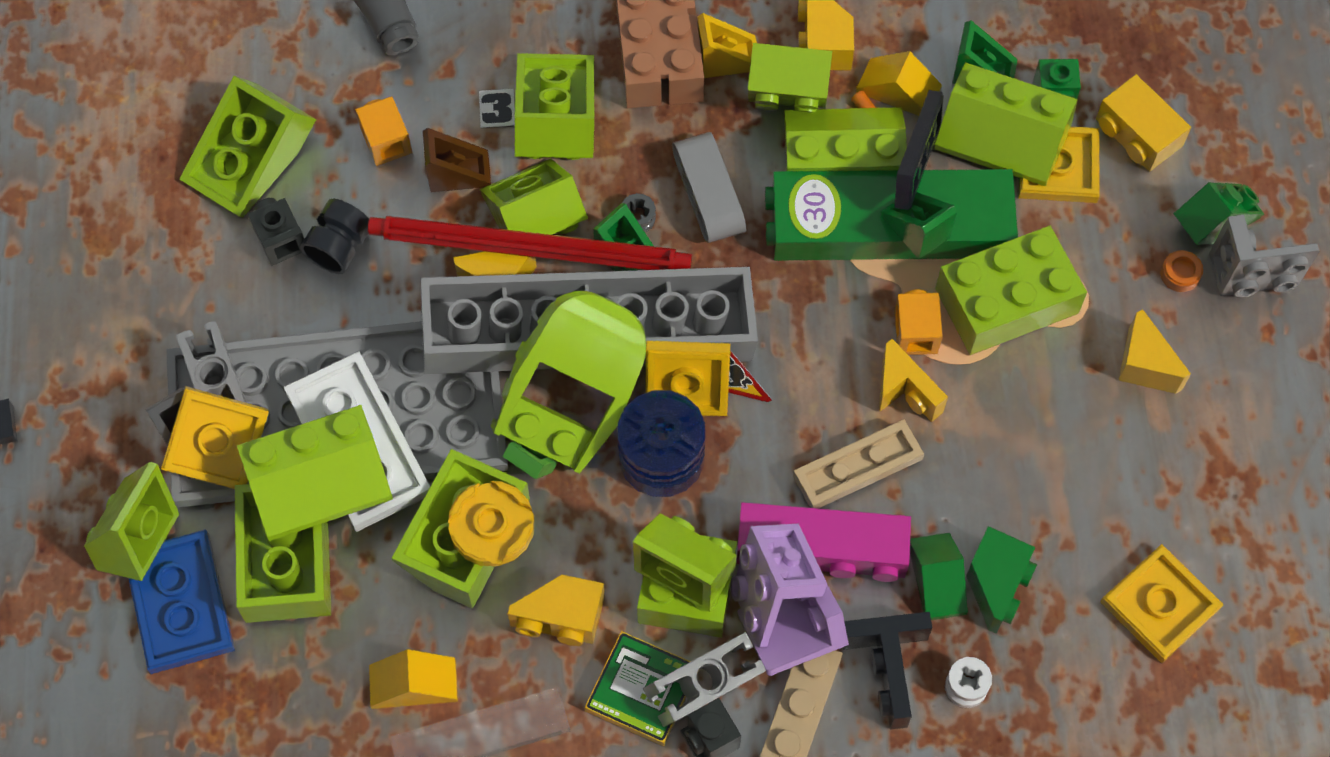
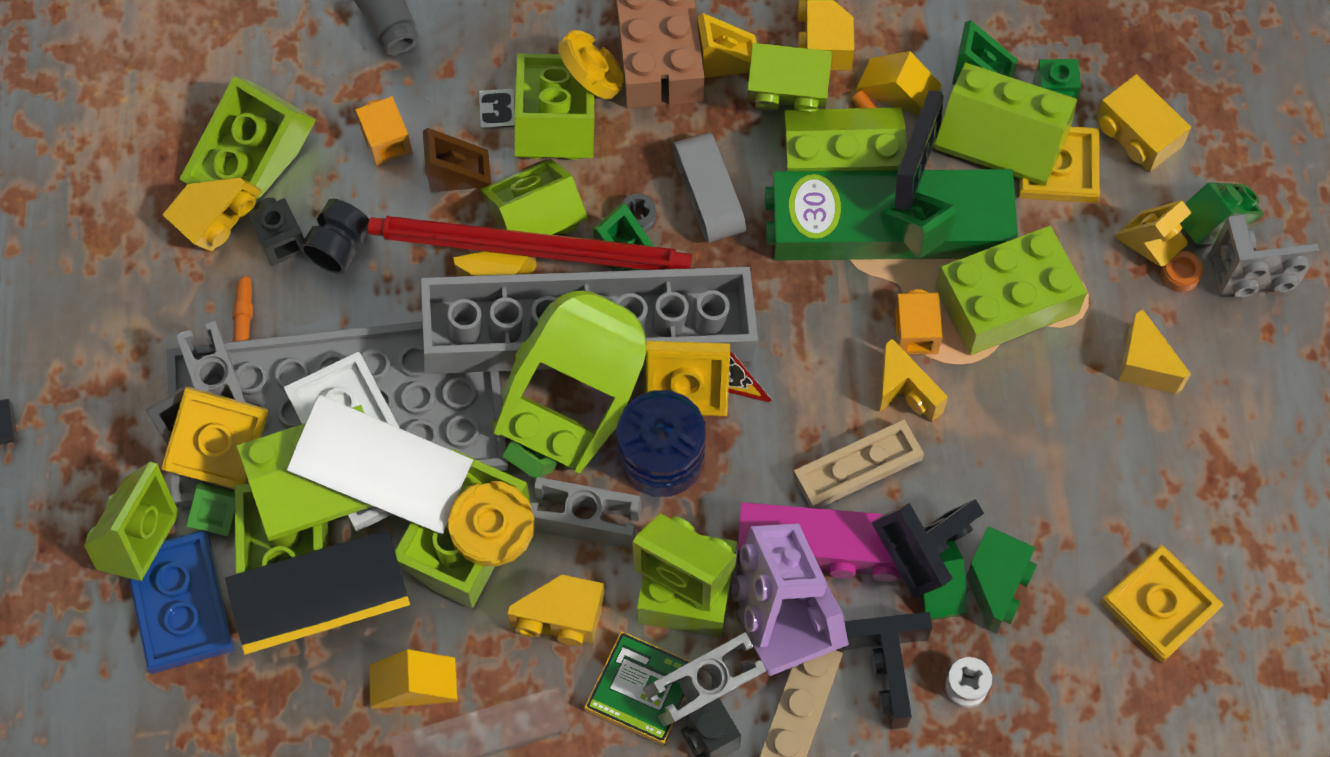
none -> yellow slope [163,178,262,252]
none -> bright green tile [186,482,235,537]
none -> black sticker [225,529,410,655]
none -> orange piece [232,276,253,342]
none -> white sticker [287,395,473,534]
none -> light grey piece [530,477,641,549]
none -> yellow tile [558,30,624,99]
none -> black bracket [871,499,984,598]
none -> yellow slope [1115,200,1191,266]

